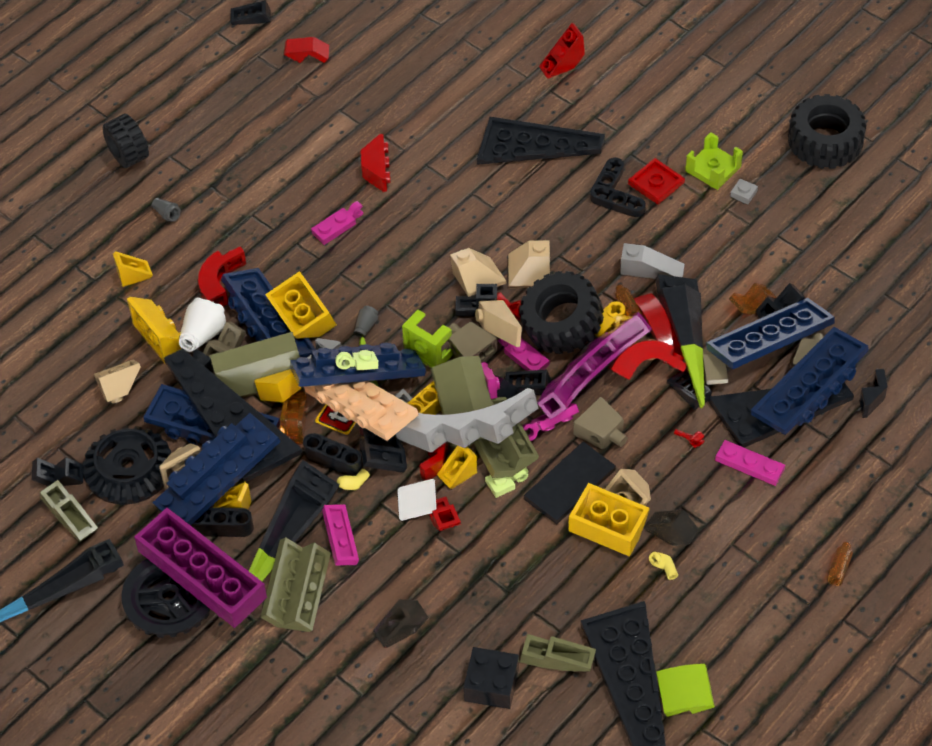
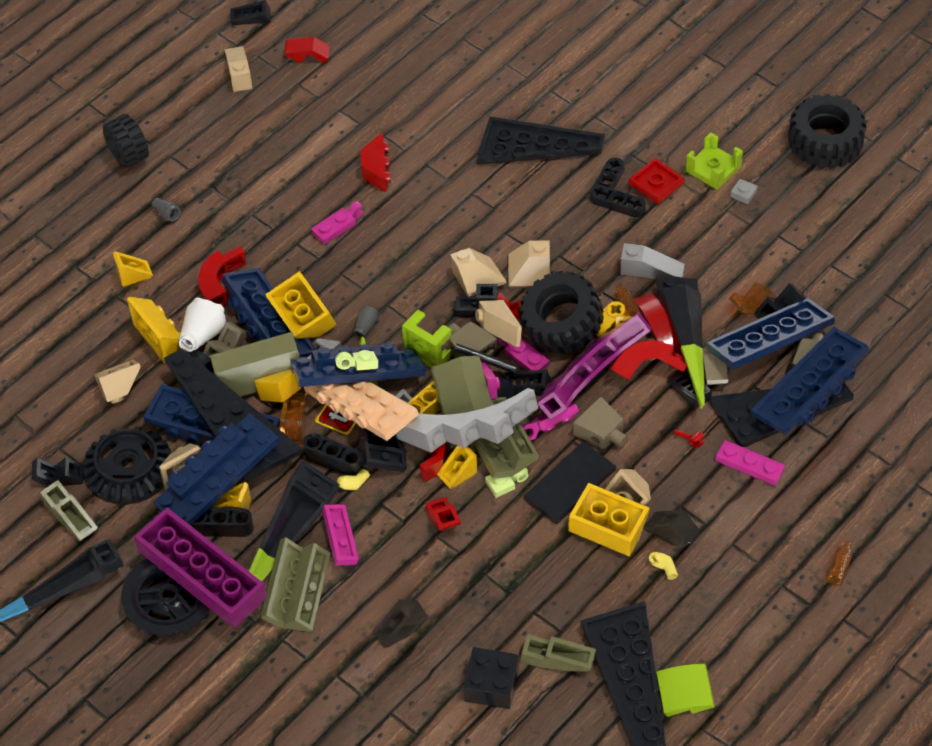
white sticker [398,479,437,521] -> none
red slope [539,23,585,79] -> none
black slope [859,369,888,418] -> none
none -> tan slope [224,46,252,92]
none -> black bar [454,343,517,373]

